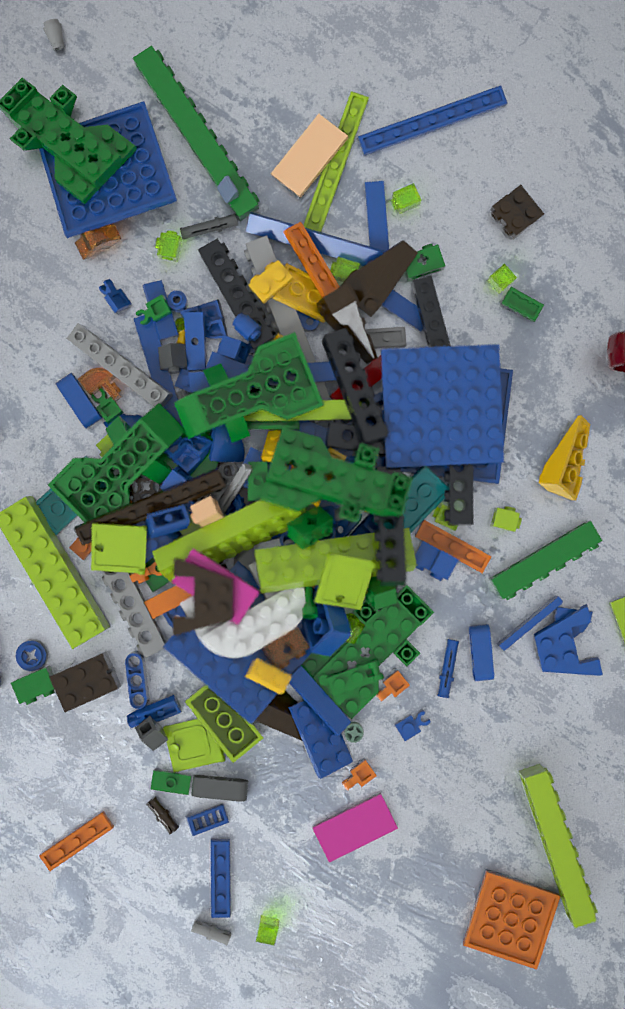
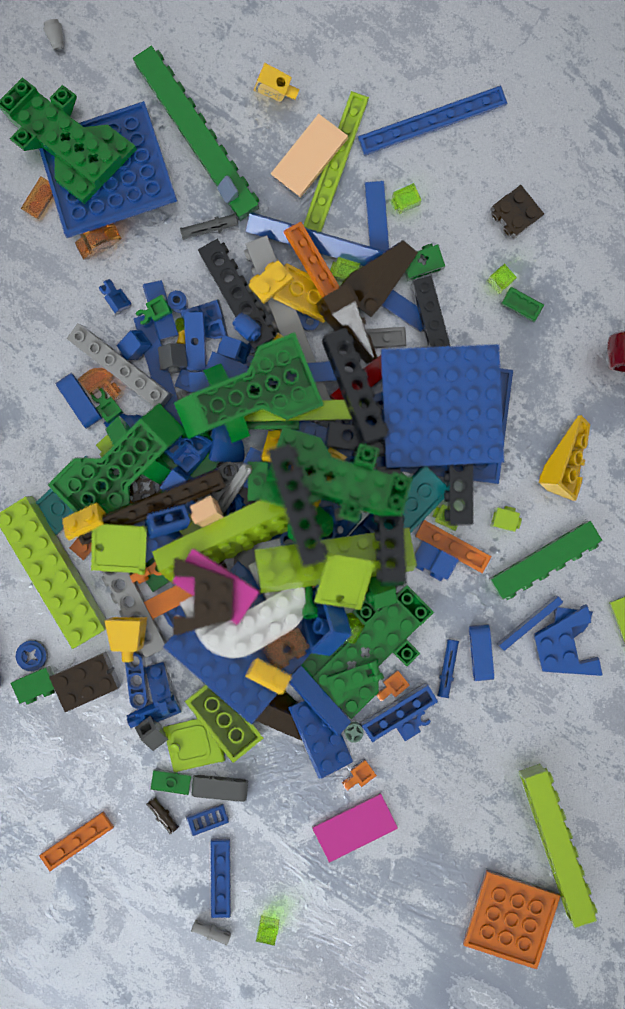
clear neon green brick [155,231,182,262] -> none
none -> clear orange plate [21,176,53,220]
none -> yellow bracket [62,503,106,541]
none -> yellow torso [105,617,147,662]
none -> blue brick [116,330,152,360]
none -> blue hinge [145,662,173,716]
none -> yellow torso [253,63,300,102]
none -> black brick [267,443,329,567]
none -> blue brick [361,683,438,742]

